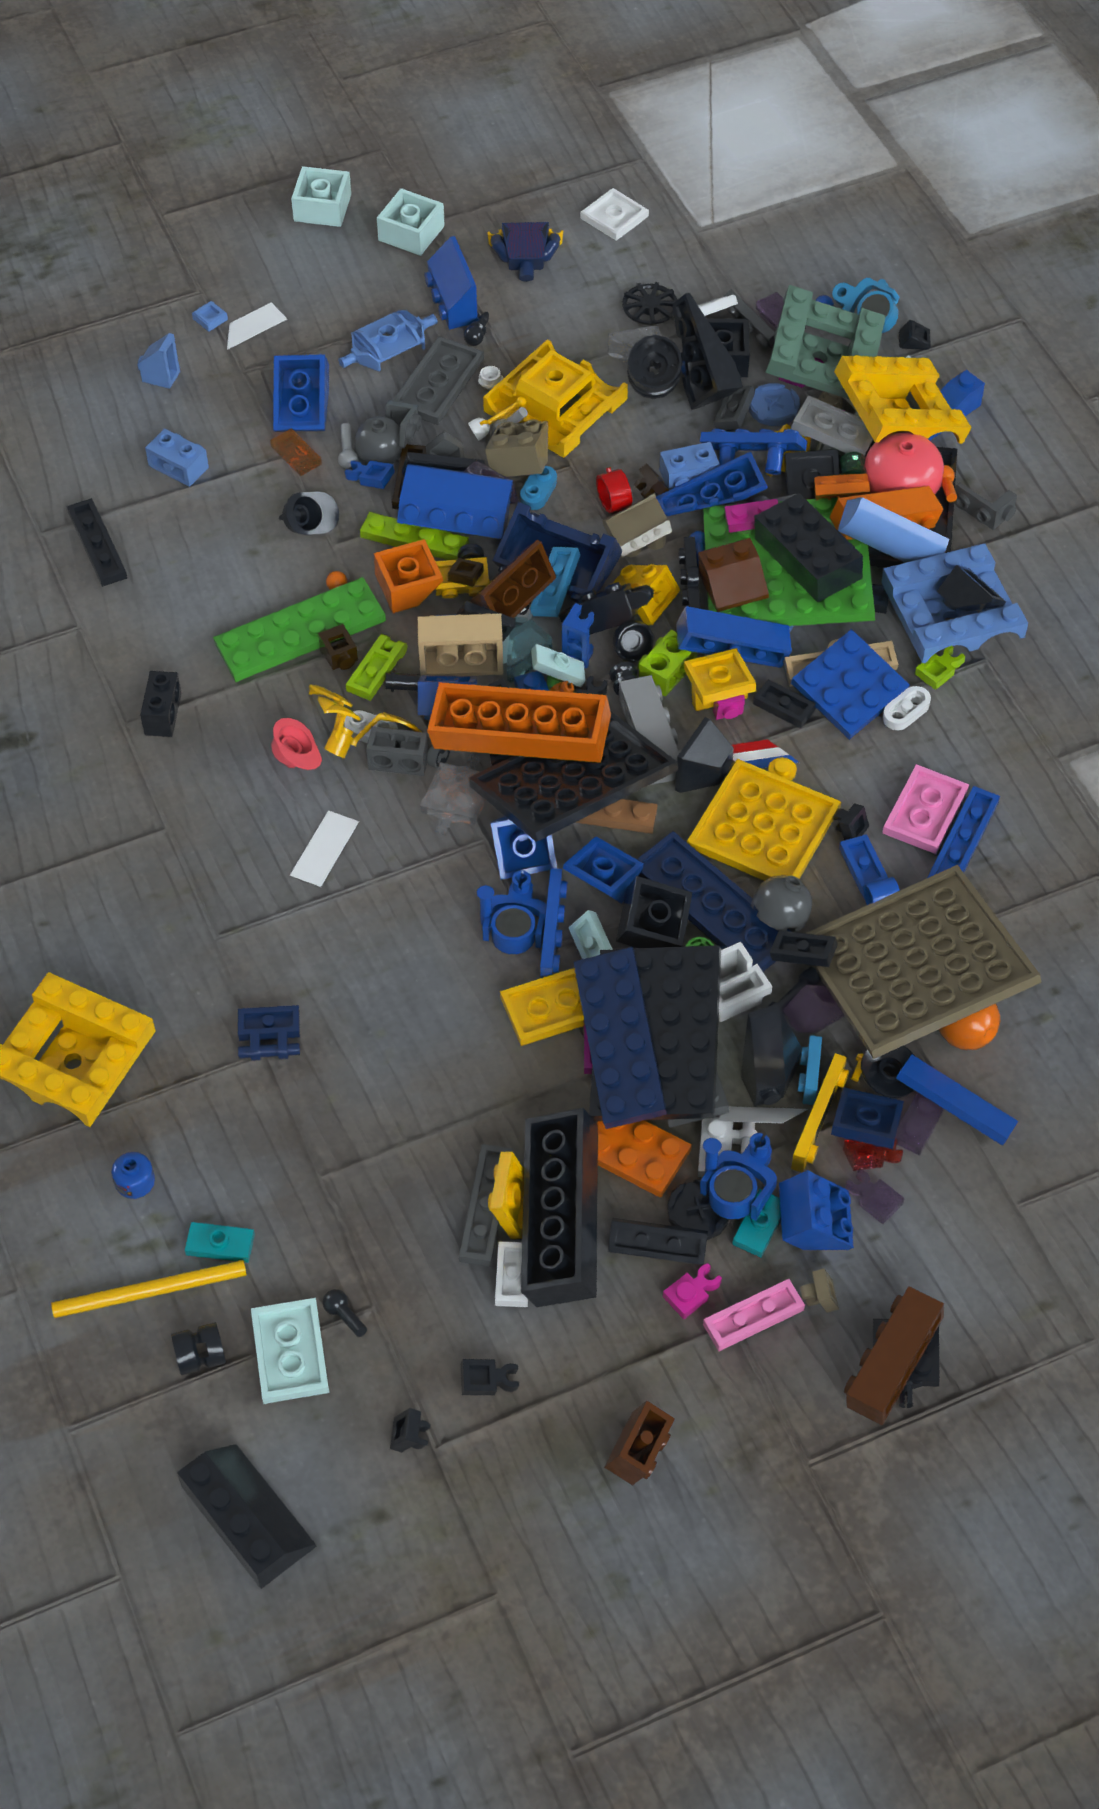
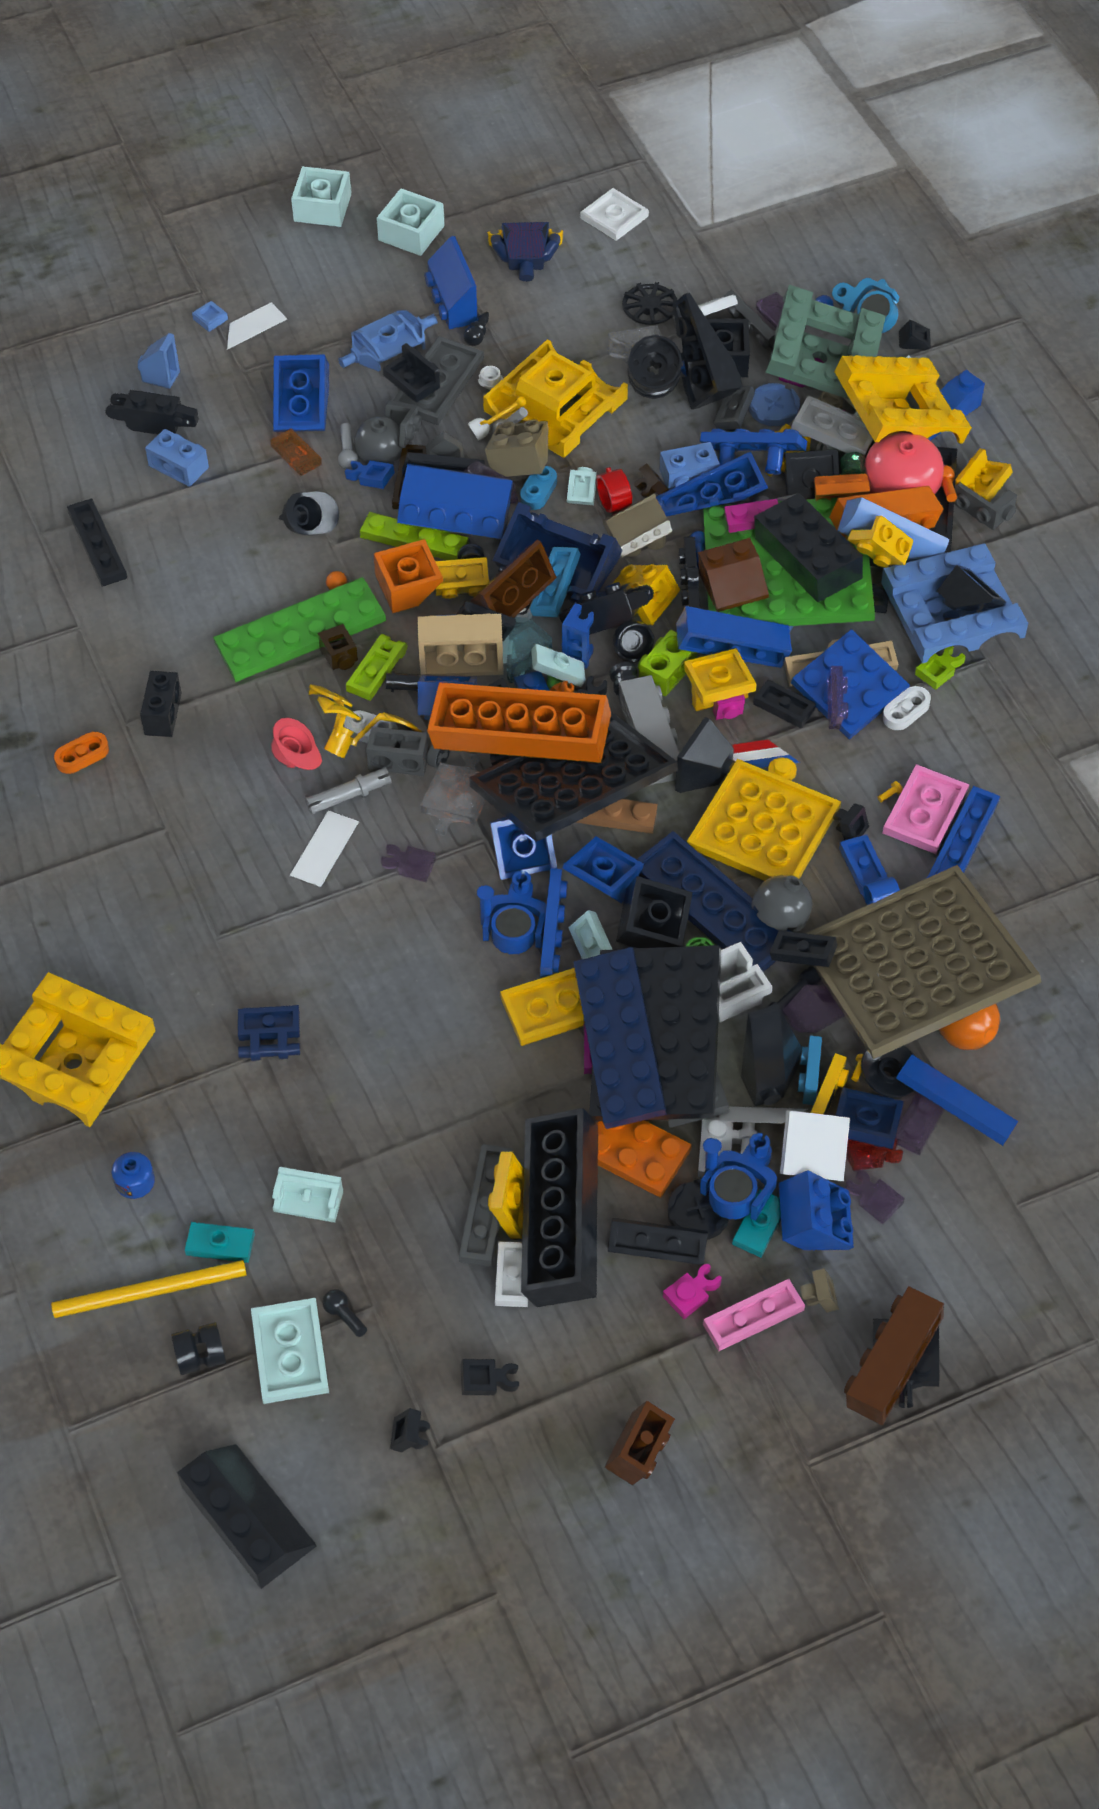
dark brown tile [448,558,484,587] -> none
none -> orange plate [54,732,109,774]
none -> black hinge [105,390,199,435]
none -> light aqua hinge [272,1167,343,1222]
none -> light grey pin [305,766,392,815]
none -> clear purple plate [381,844,436,882]
none -> black bracket [383,343,440,403]
none -> light aqua bracket [567,467,597,505]
none -> white tile [780,1110,850,1181]
none -> clear purple plate [827,666,848,730]
none -> yellow bracket [848,515,913,568]
none -> yellow piece [877,781,903,803]
none -> yellow bracket [955,448,1013,502]

